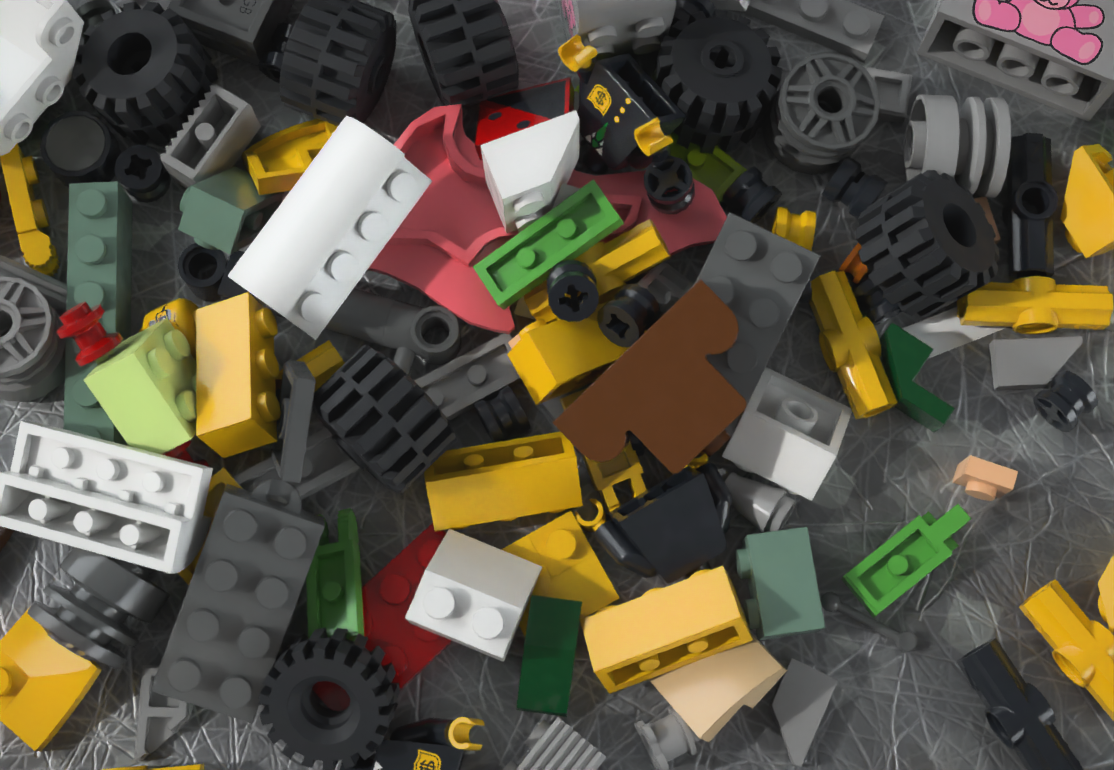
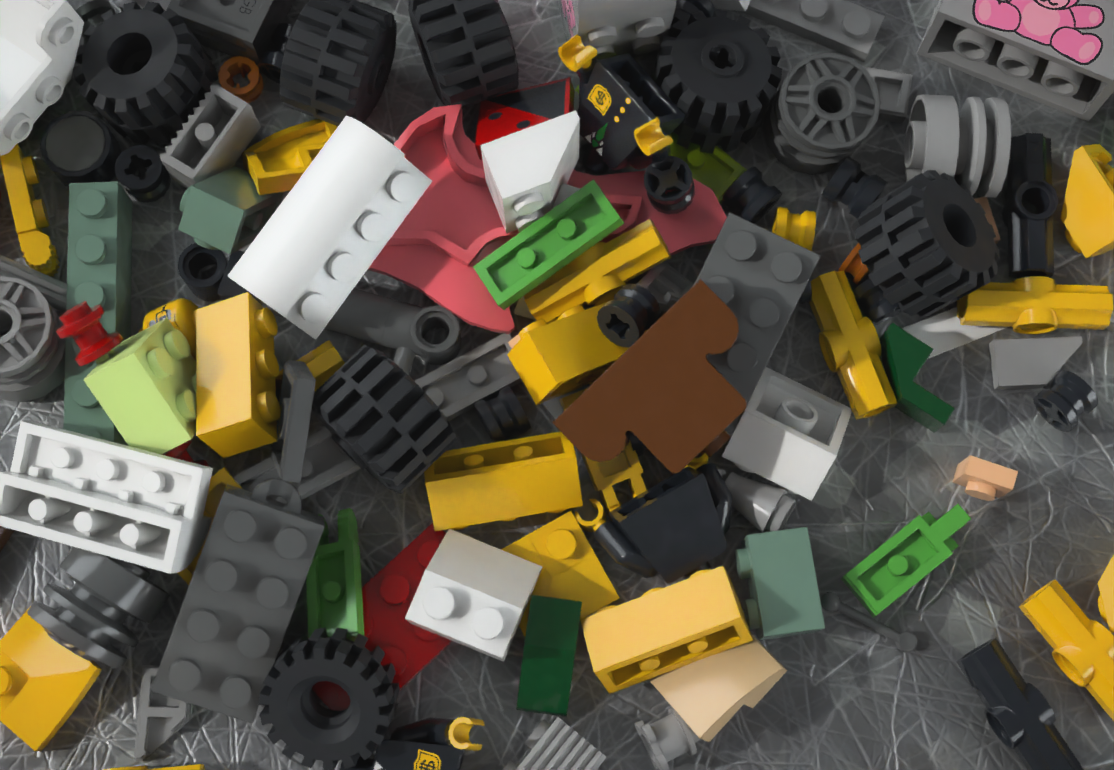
black wheel [547,260,599,322] -> none
light grey tile [769,658,838,767] -> none
none -> orange bush [218,56,264,103]

